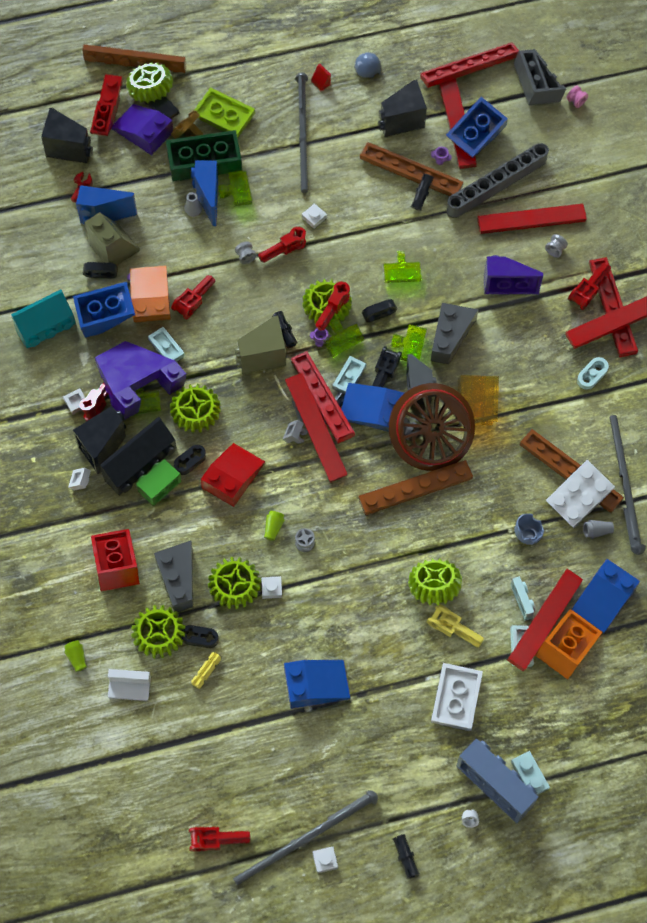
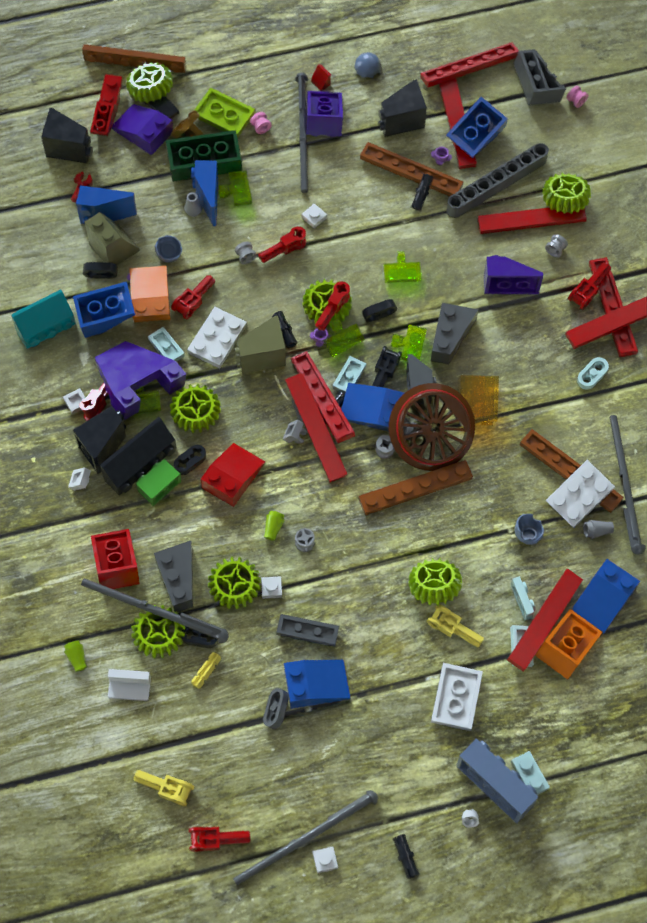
none -> dark grey bar [81,578,229,644]
none -> light yellow connector [133,770,194,807]
none -> sand blue hair [155,235,182,263]
none -> white plate [187,307,247,369]
none -> bright pink wheel [250,112,272,134]
none -> dark grey plate [263,688,289,729]
none -> dark grey plate [276,614,339,647]
none -> dark purple slope [306,91,343,137]
none -> light grey wheel [376,435,395,459]
none -> lime gear [542,173,591,214]

